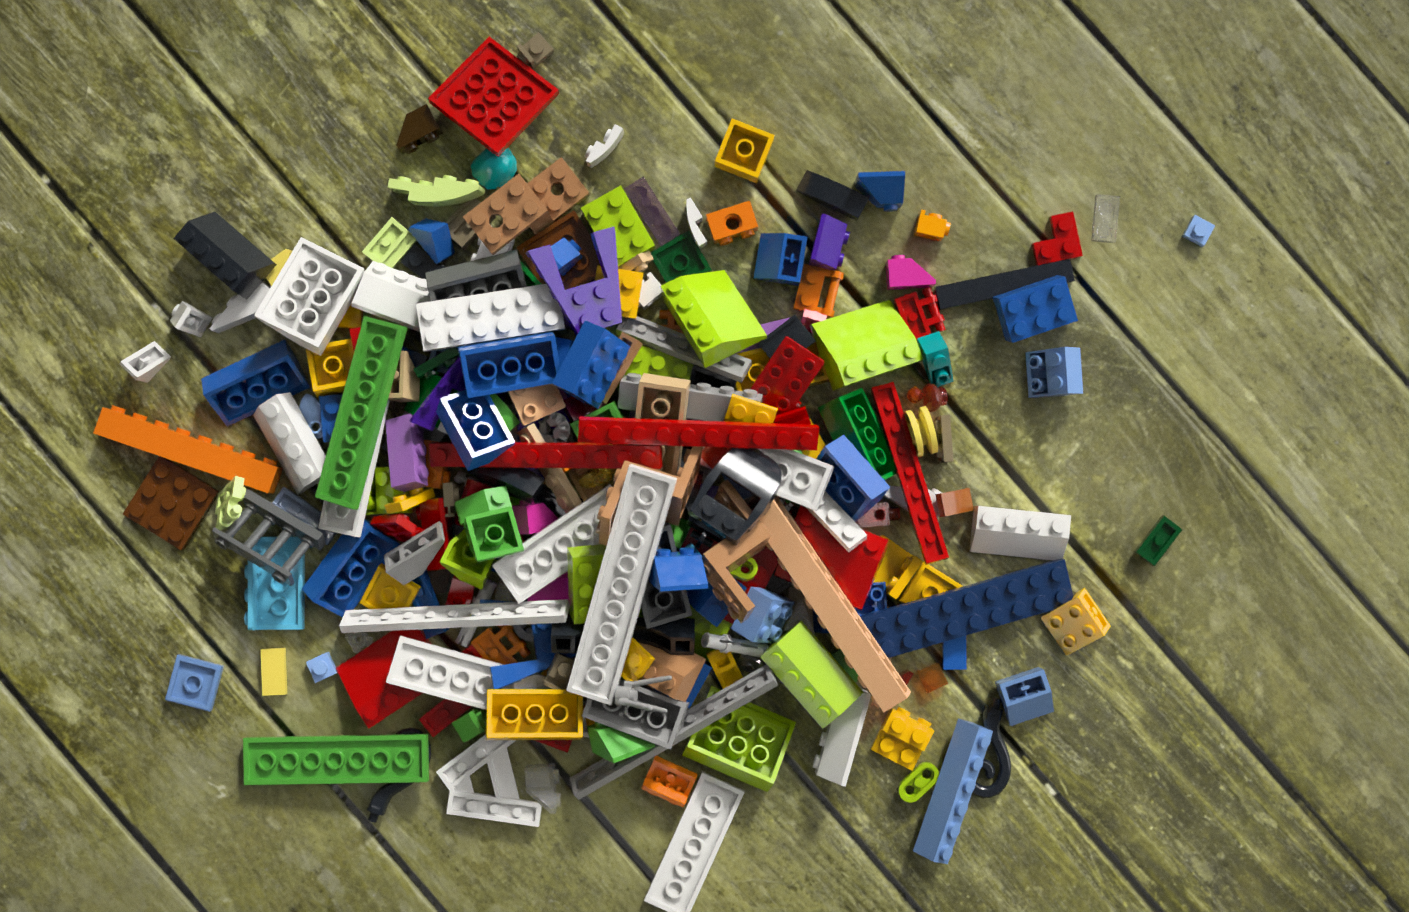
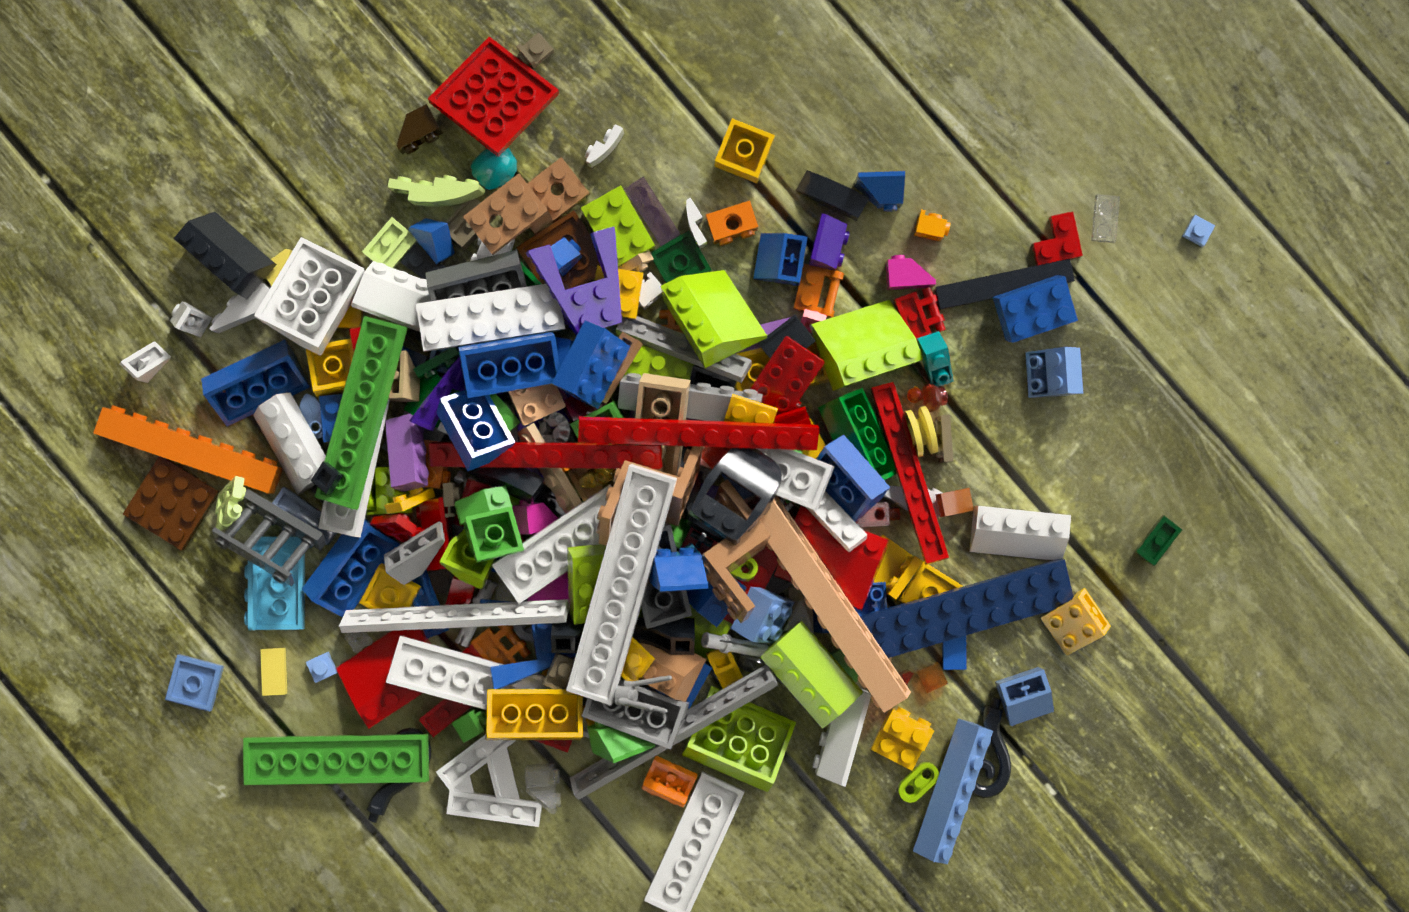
none -> black tile [311,461,343,495]

